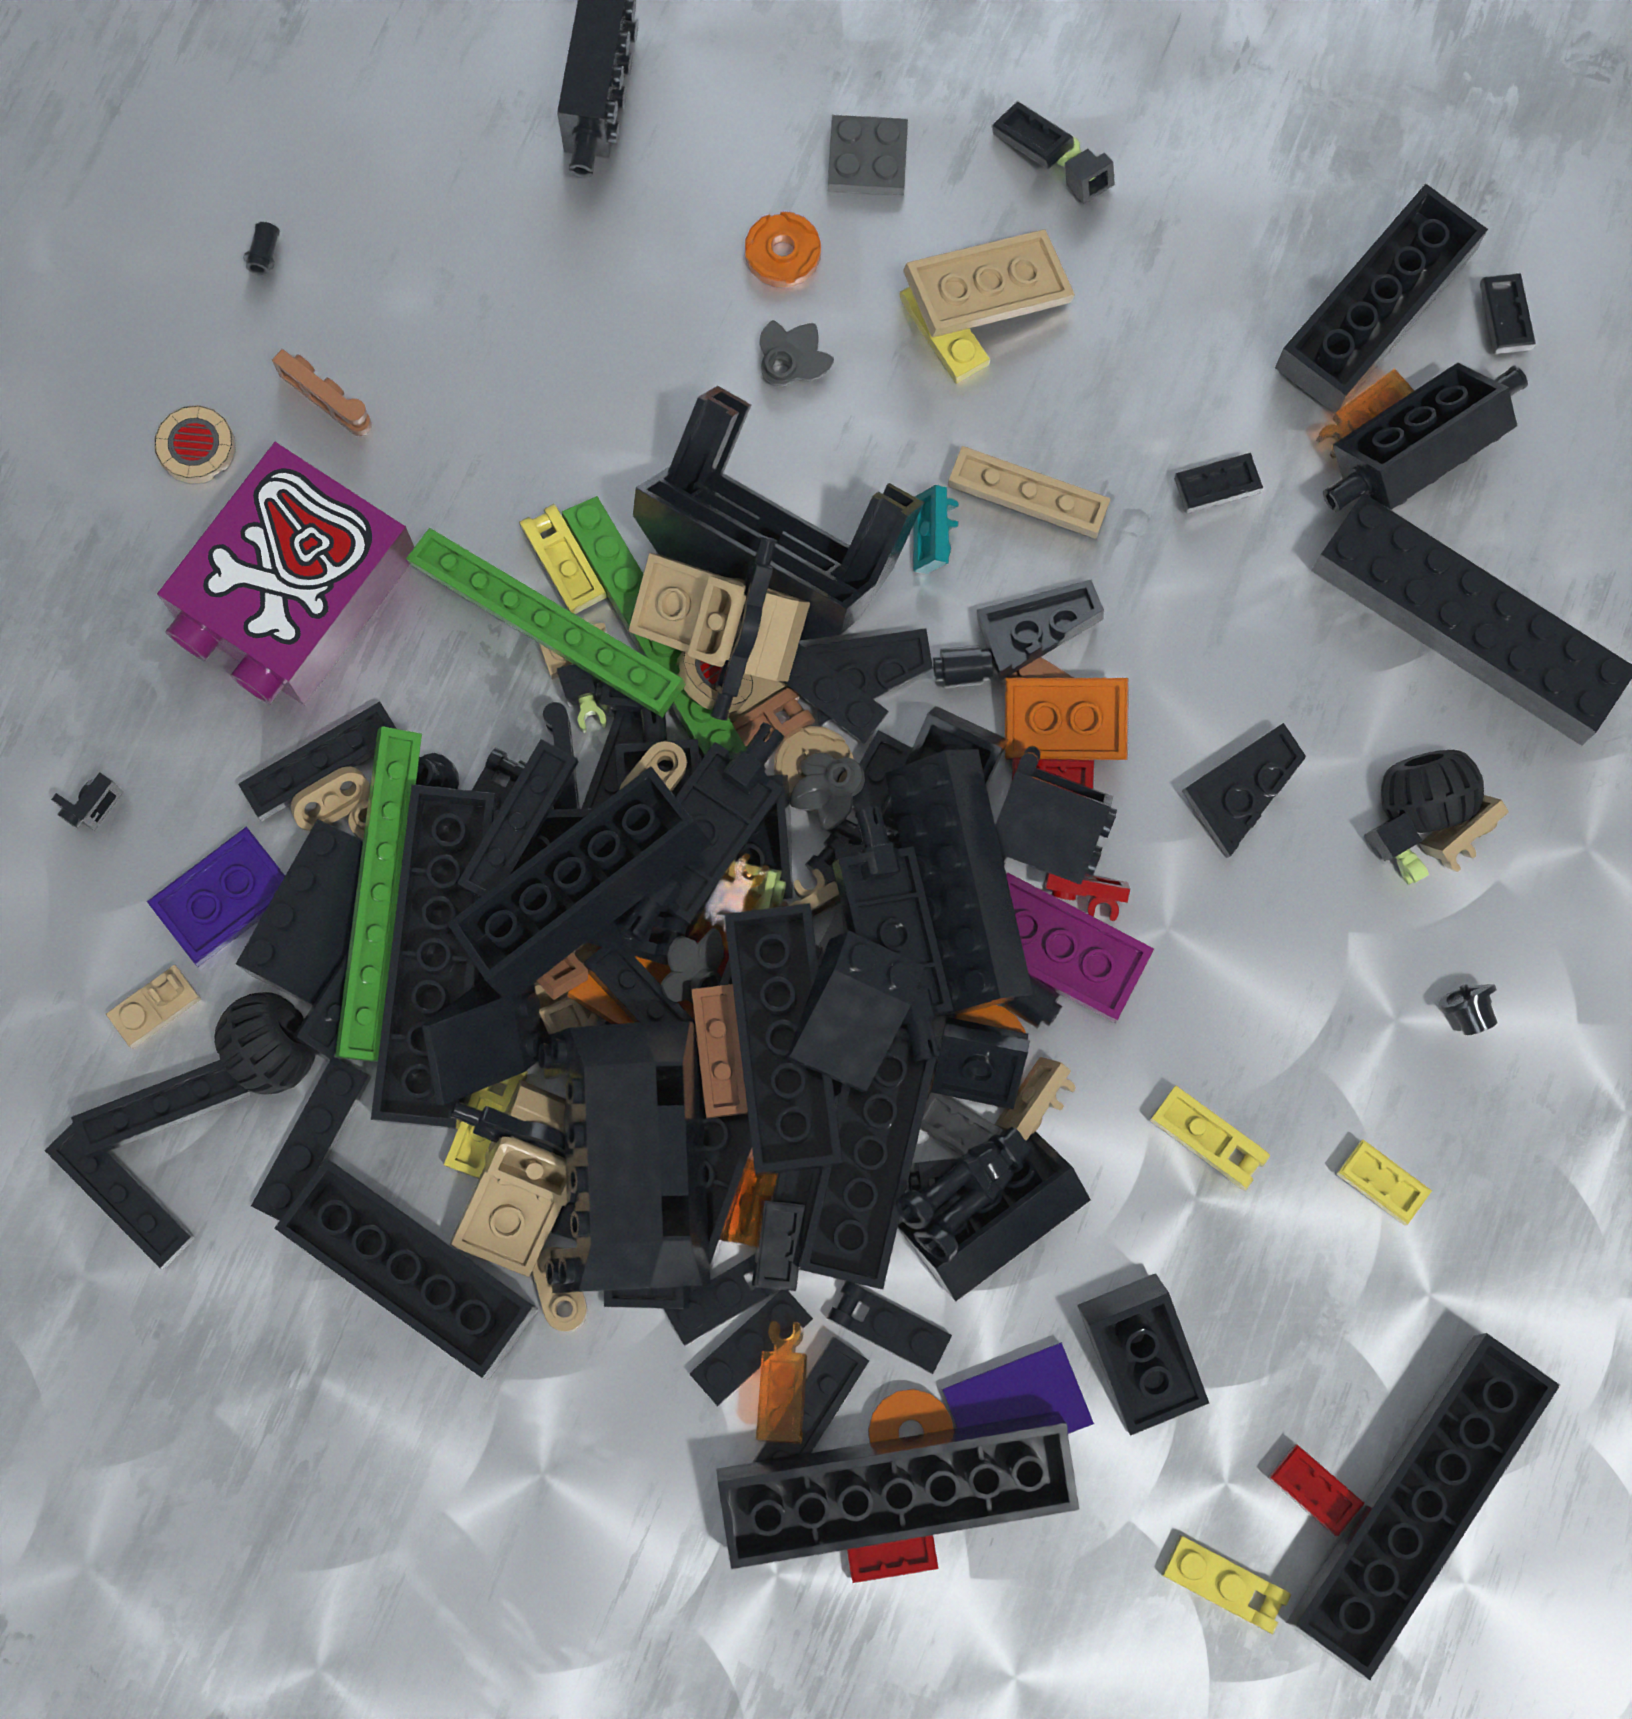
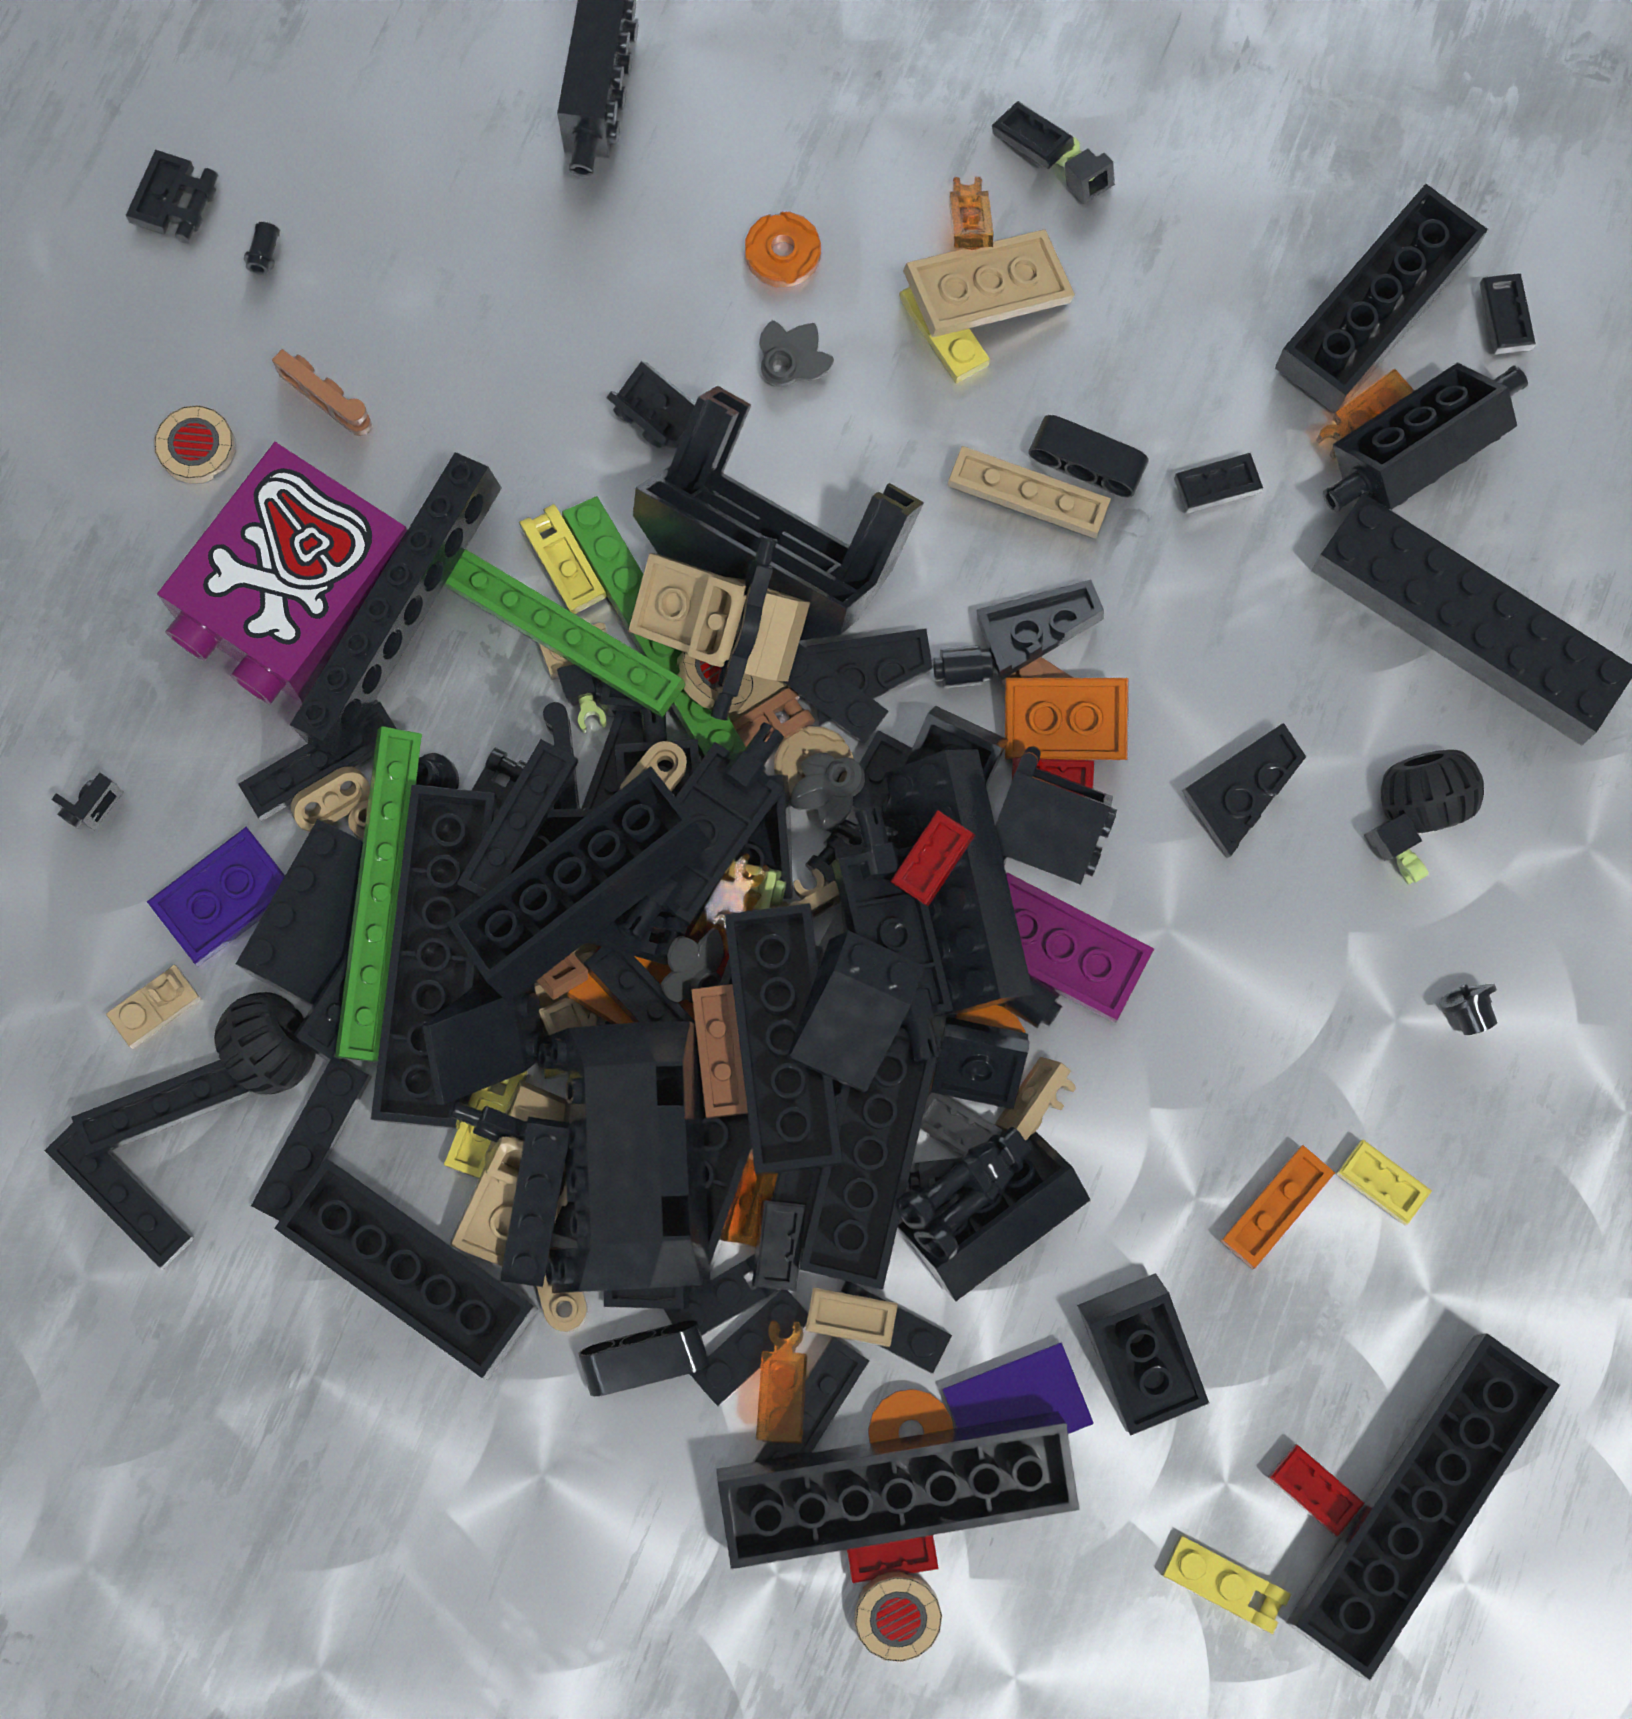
dark grey plate [828,115,908,196] -> none
teal plate [913,485,959,575] -> none
red plate [1044,872,1130,921] -> none
light yellow plate [1149,1085,1270,1191] -> none
tan plate [1419,795,1509,872] -> none
none -> black plate [125,149,218,243]
none -> black brick [290,452,502,759]
none -> black plate [500,1116,570,1287]
none -> black beam [578,1320,709,1397]
none -> black bracket [606,361,695,449]
none -> tan tile [805,1288,898,1347]
none -> tile [854,1571,942,1662]
none -> red plate [891,811,975,906]
none -> clear orange plate [949,176,994,250]
none -> black beam [1028,415,1149,498]
none -> orange plate [1220,1145,1335,1270]

